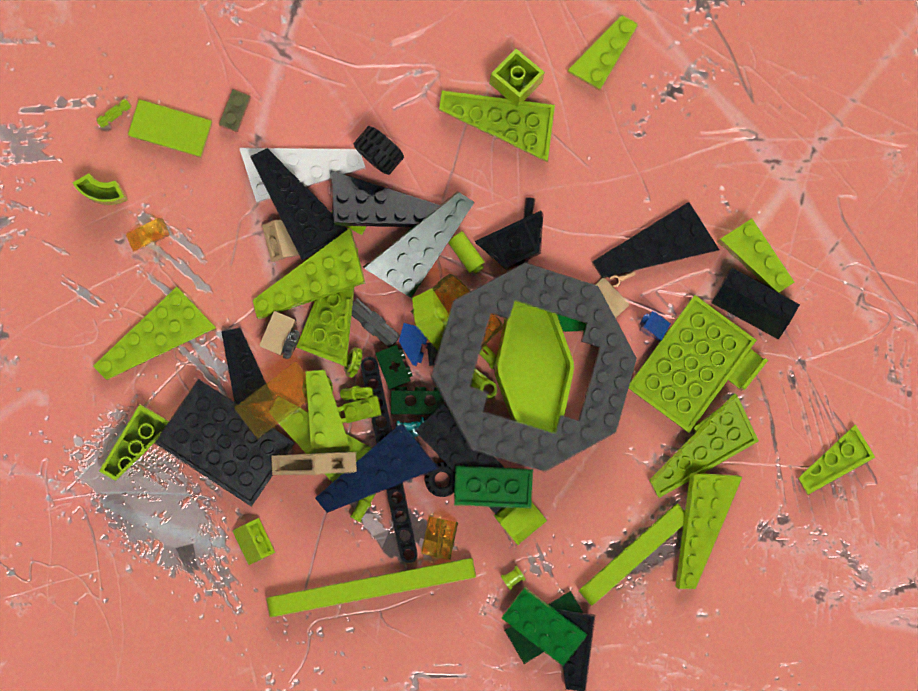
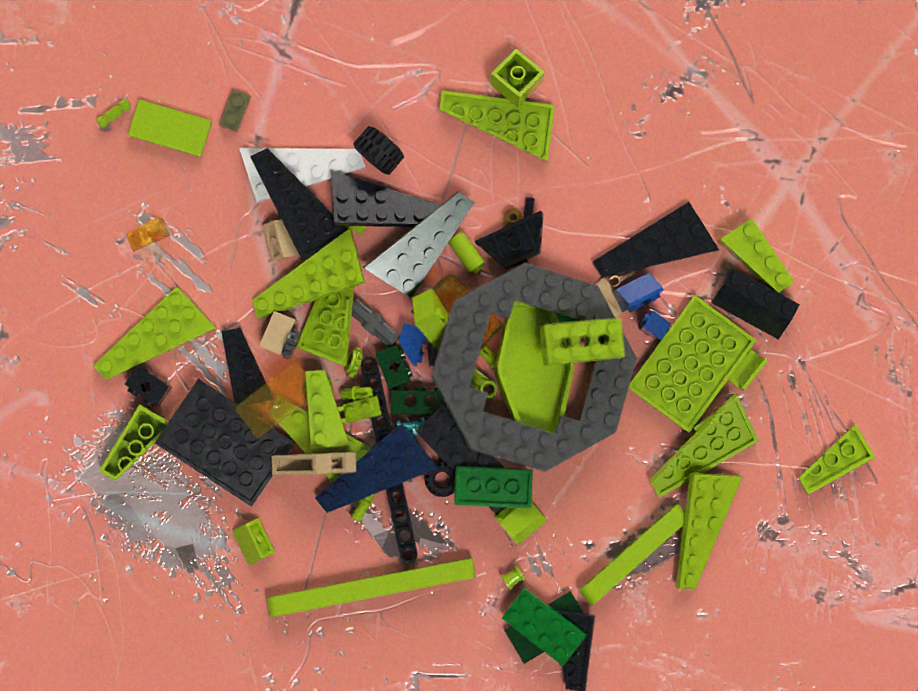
lime brick [73,173,128,205] -> none
clear yellow panel [421,516,458,560] -> none
lime wing [567,15,638,90] -> none
none -> black brick [124,365,172,407]
none -> pearl gold plate [503,208,522,226]
none -> lime brick [540,318,625,366]
none -> blue slope [612,273,664,313]

